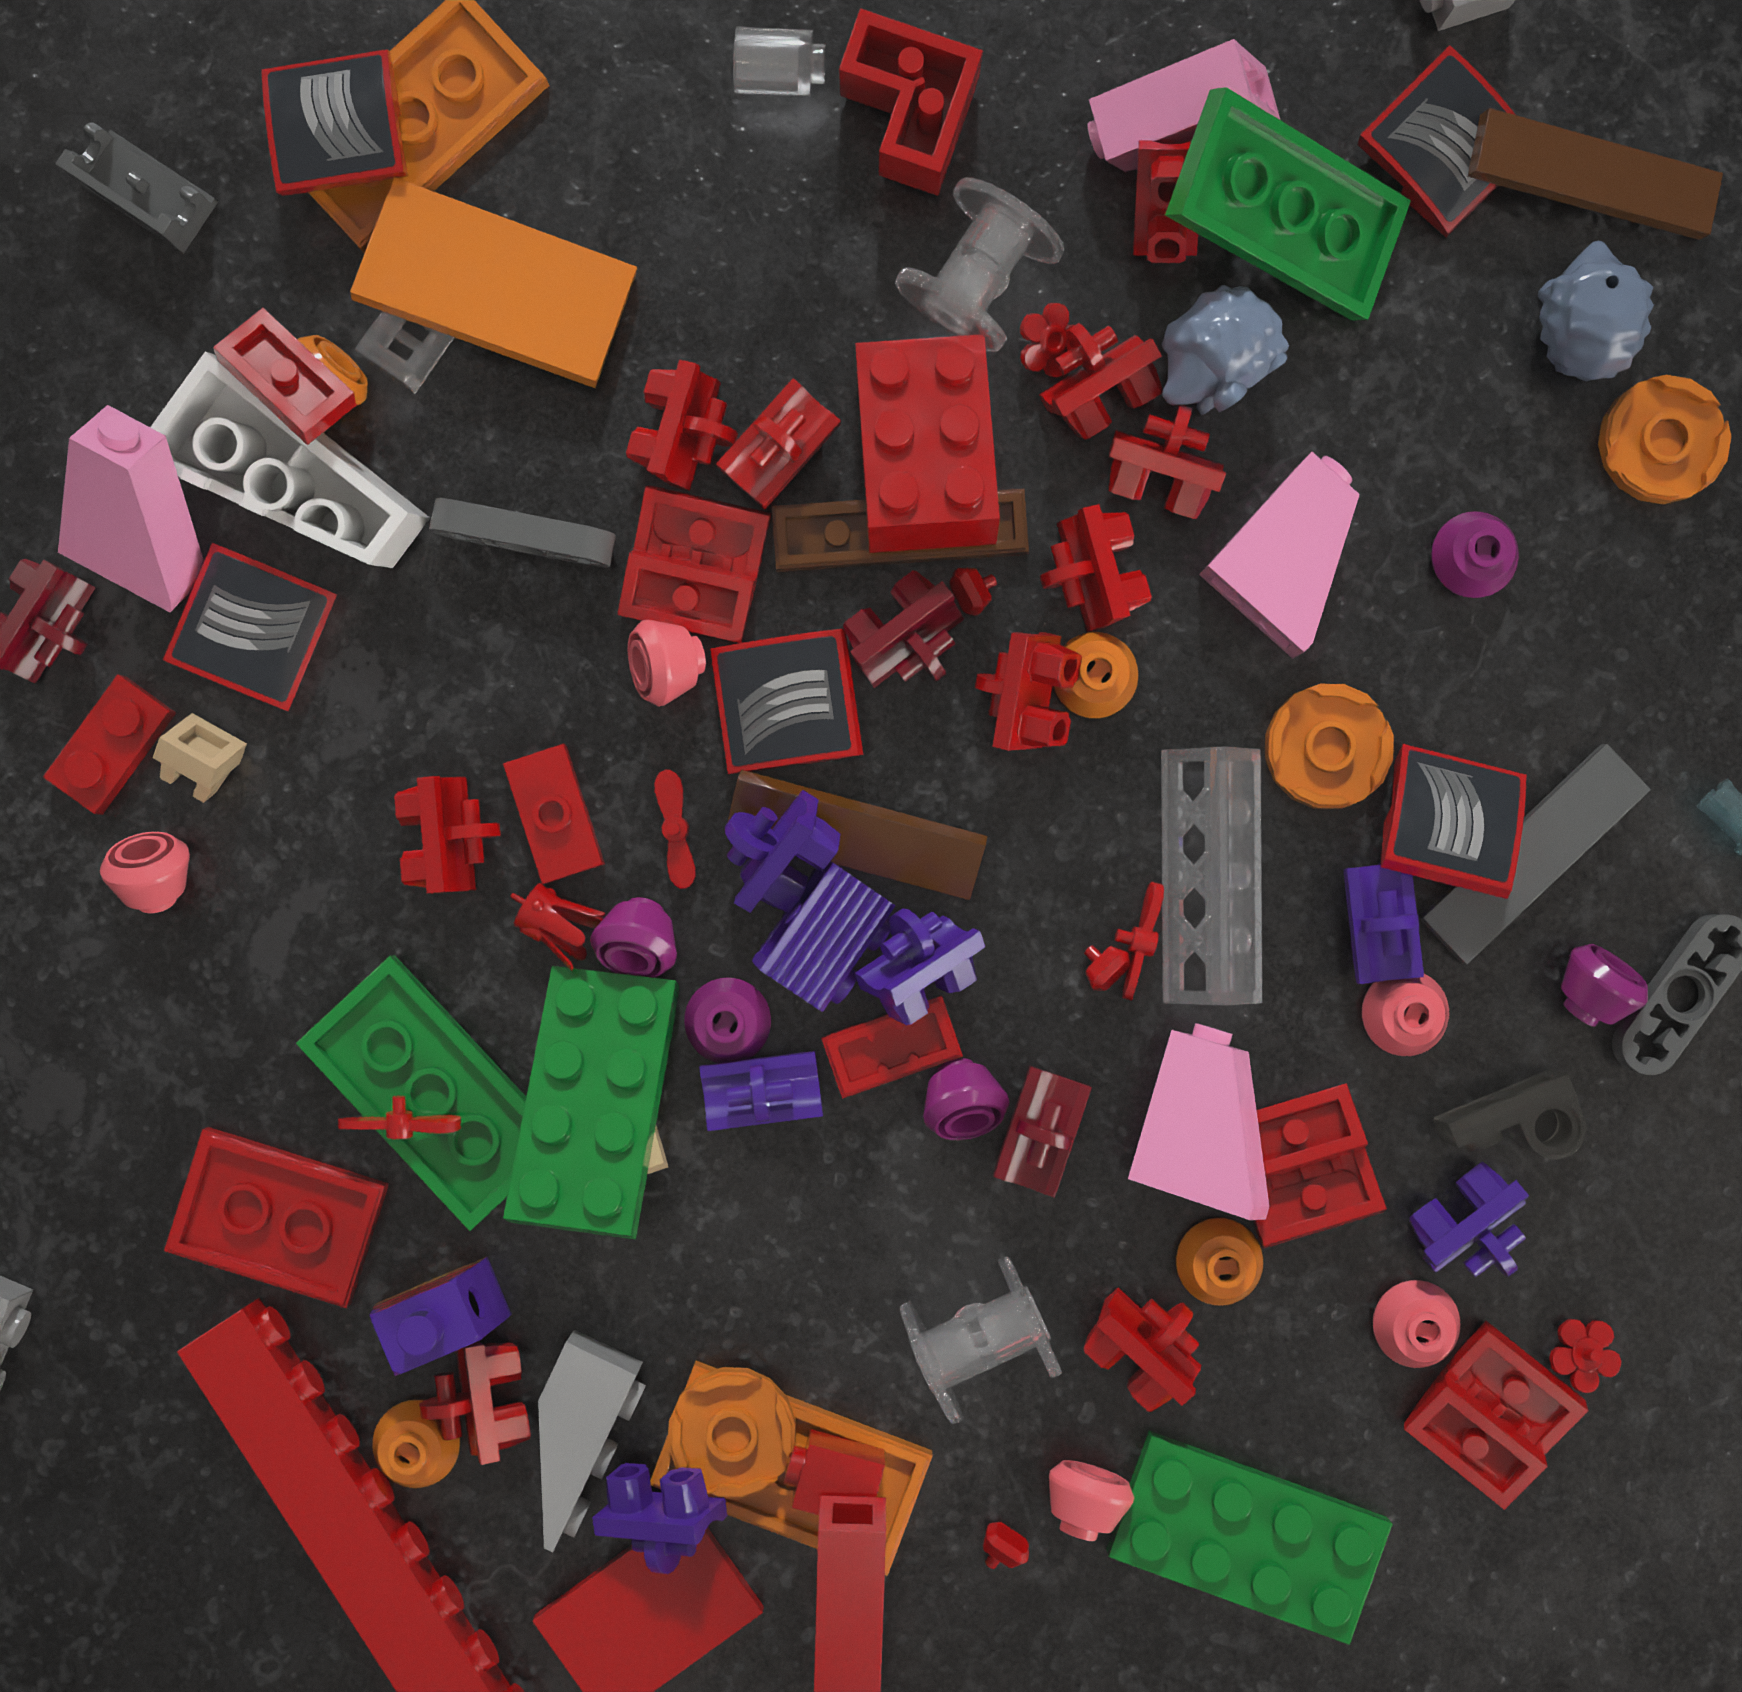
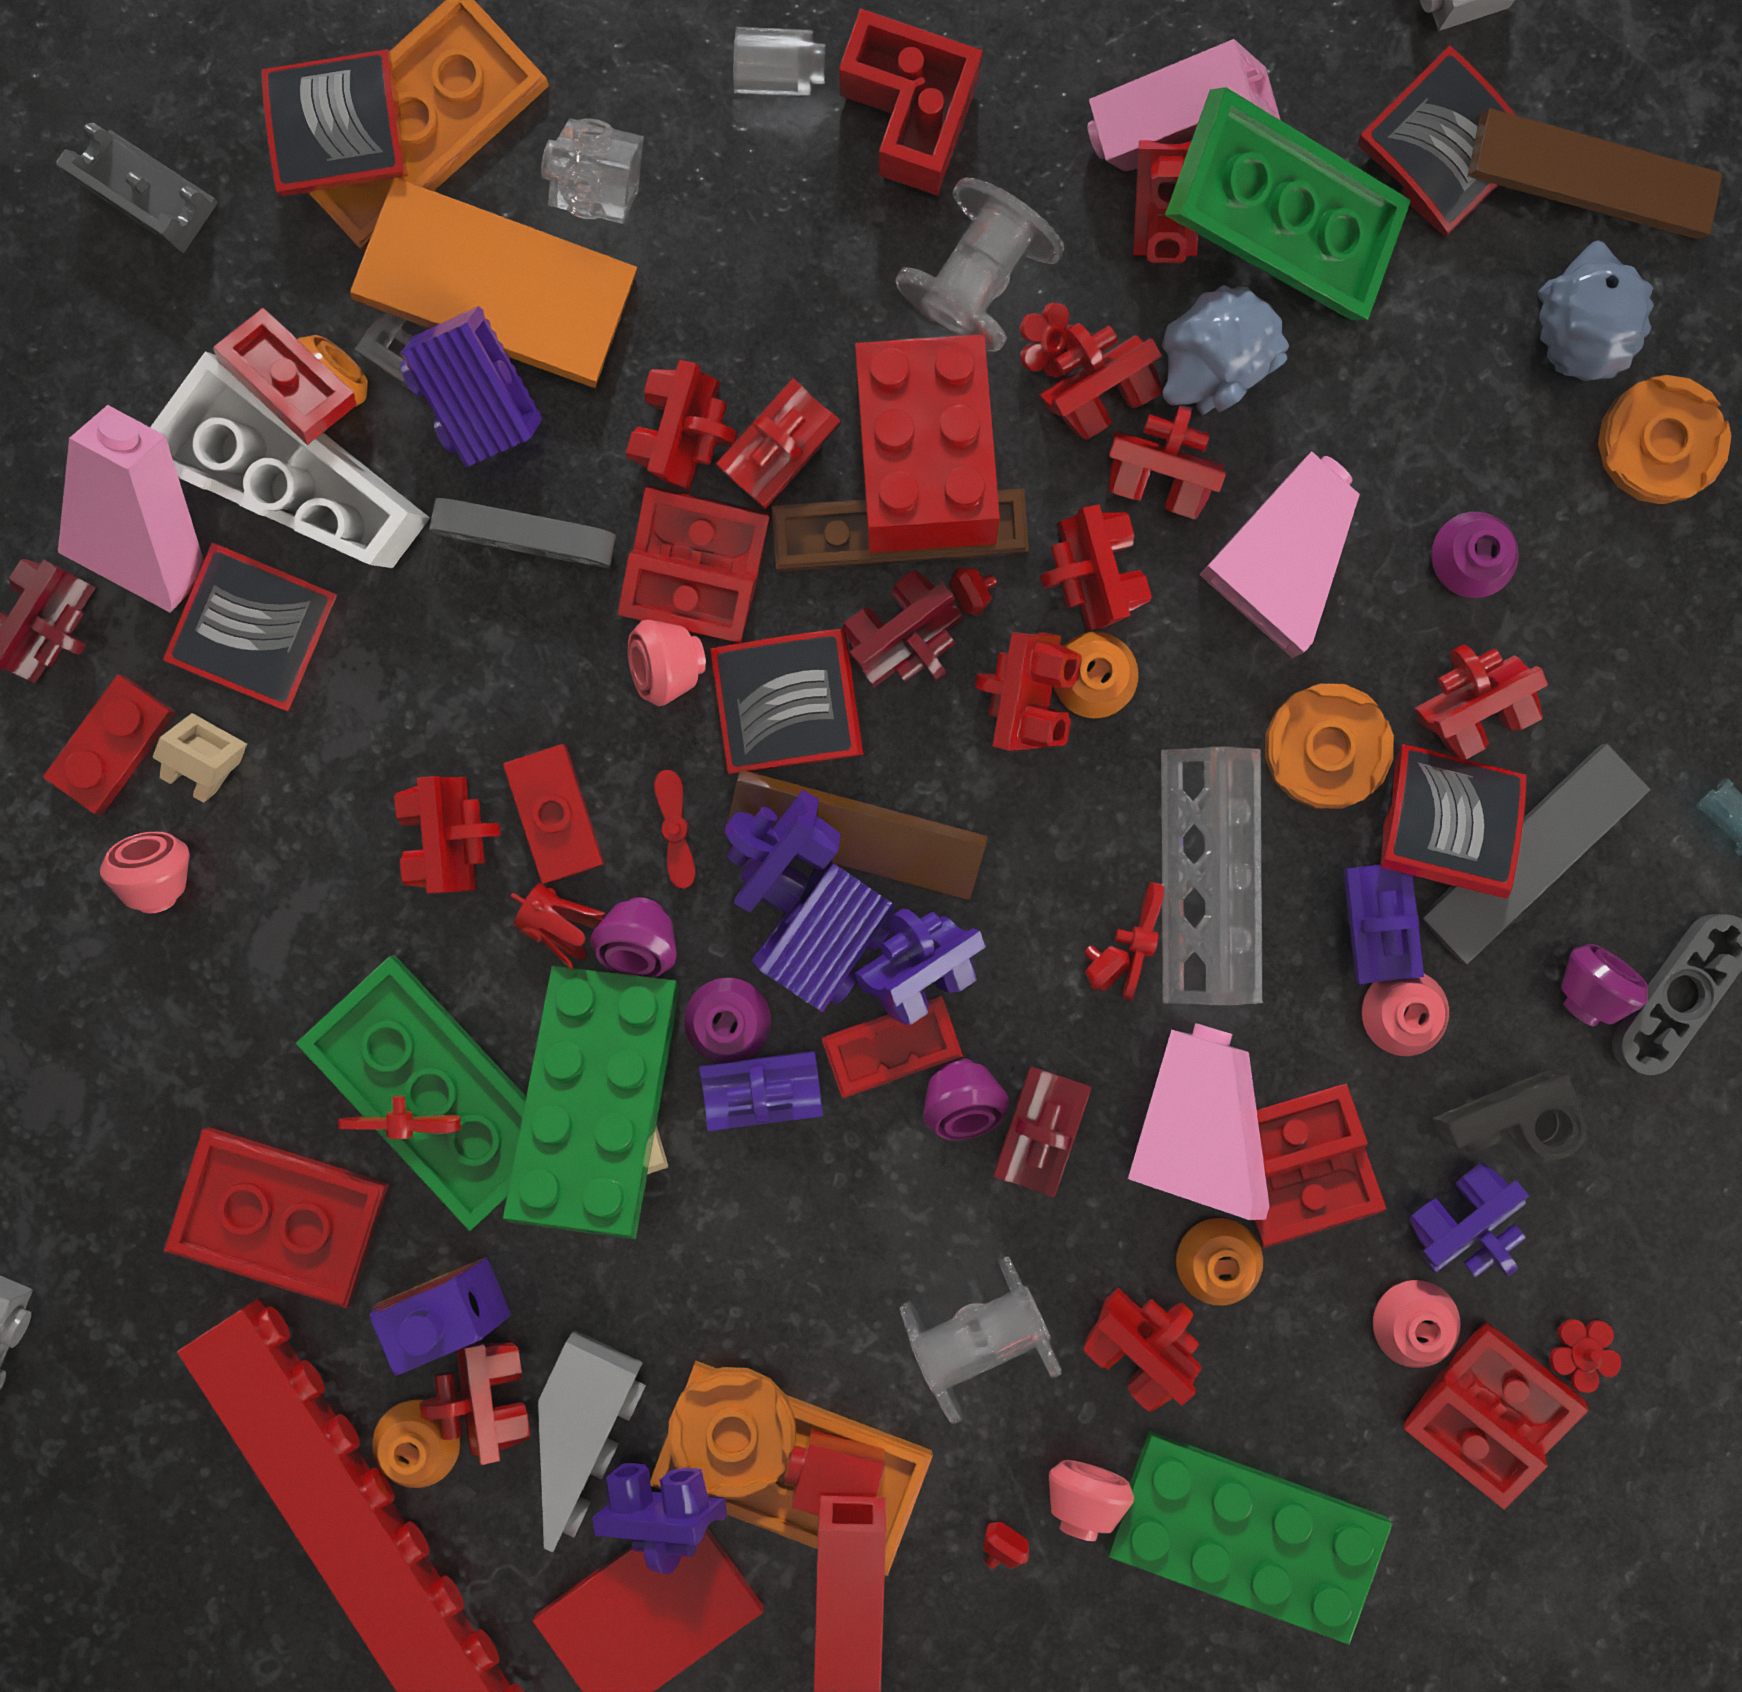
none -> dark purple brick [400,306,542,467]
none -> clear brick [541,118,644,223]
none -> red hips [1414,644,1548,760]

